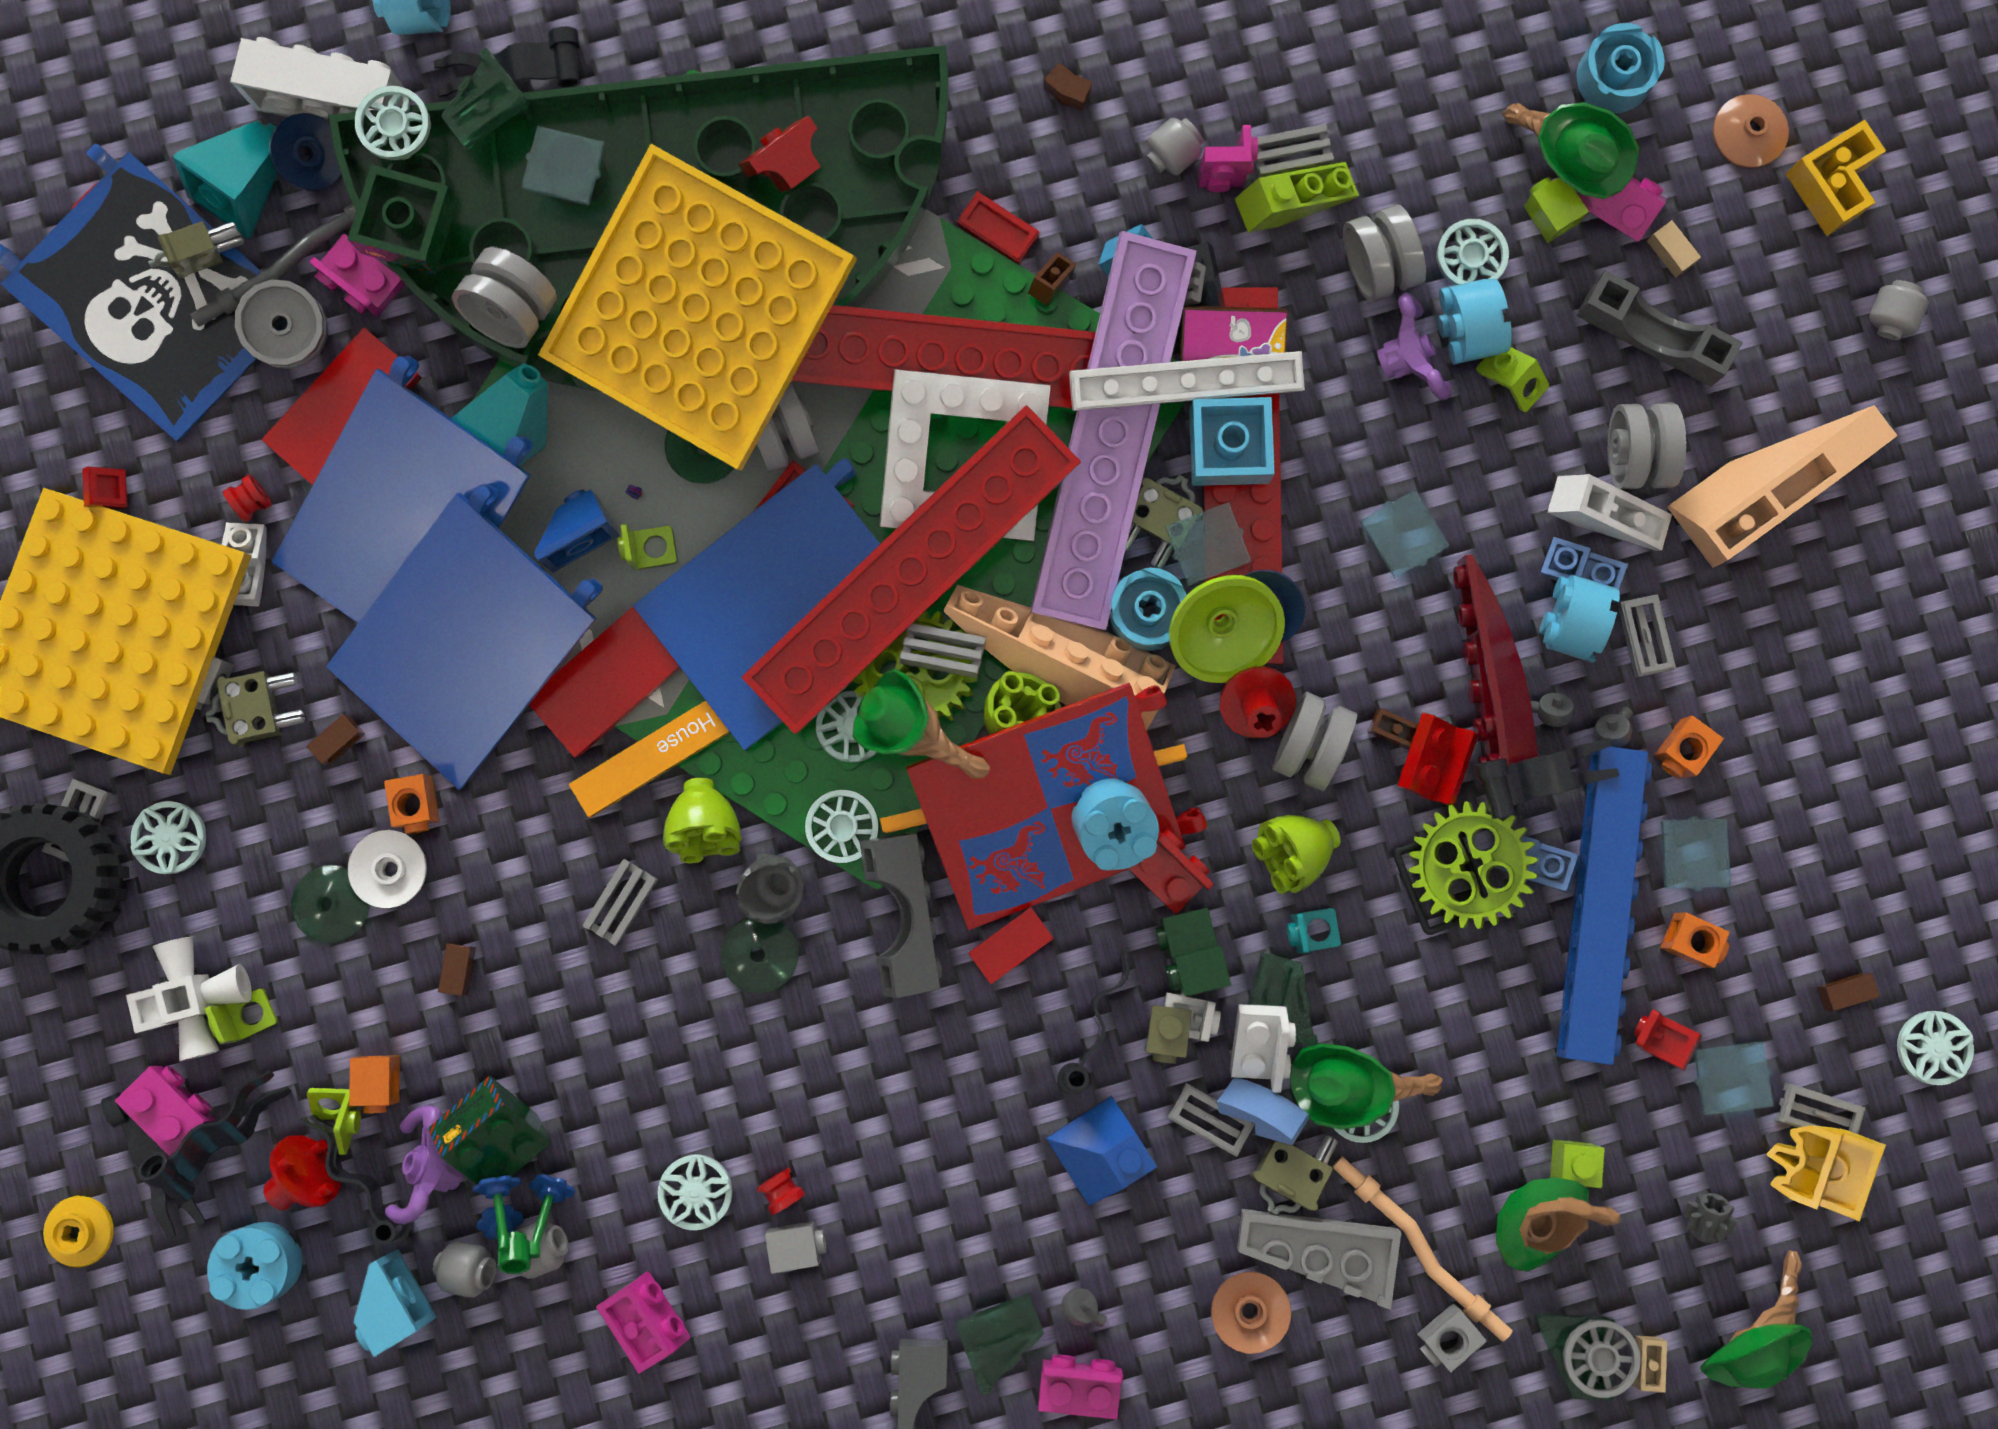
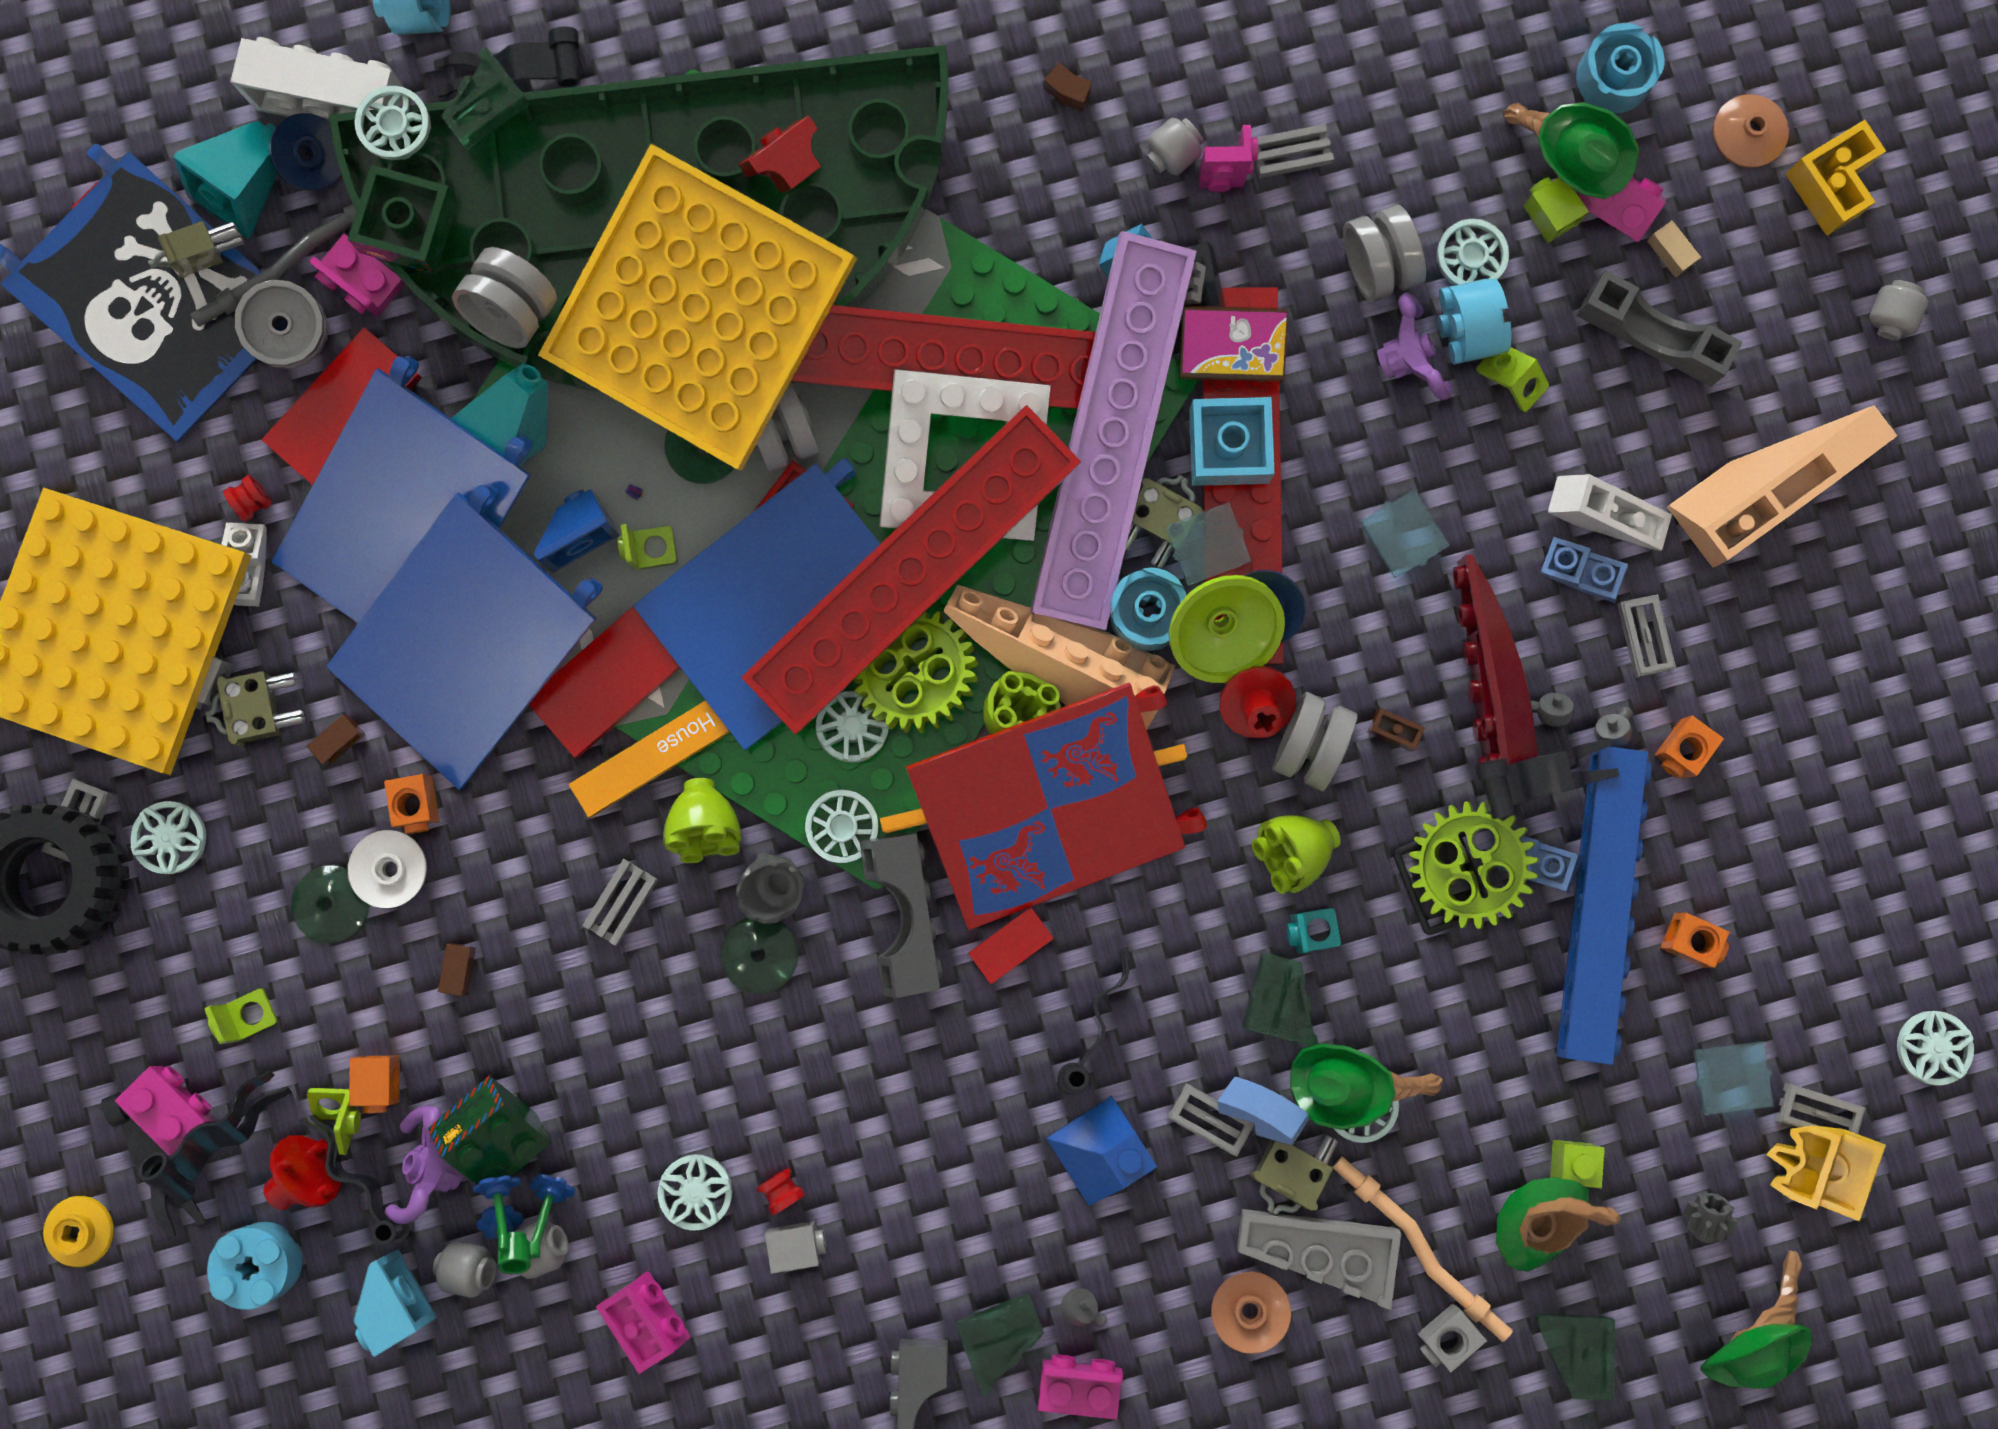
red tile [82,466,127,510] -> none
white brick [126,937,252,1062] -> none
clear light blue piece [521,126,605,205] -> none
green hat [852,669,990,779] -> none
light grey tile [900,624,986,678] -> none
red tile [956,191,1040,265] -> none
reddish brown piece [1028,252,1077,306] -> none
white tile [1069,351,1305,411] -> none
medium azure brick [1071,778,1159,870] -> none
red bracket [1127,829,1214,915] -> none
olive bracket [1145,1005,1192,1064] -> none
dark green brick [1155,907,1231,997] -> none
white bracket [1164,992,1221,1042] -> none
white bracket [1230,1004,1296,1093] -> none
lime slope [1235,162,1359,233] -> none
red bracket [1397,713,1478,805] -> none
medium azure brick [1539,575,1620,663] -> none
light grey wheel [1563,1319,1641,1398] -> none
light grey wheel [1607,402,1686,490] -> none
tan piece [1633,1335,1667,1392] -> none
red bracket [1634,1009,1702,1071] -> none
clear light blue piece [1661,816,1731,892] -> none
reddish brown piece [1817,973,1880,1011] -> none

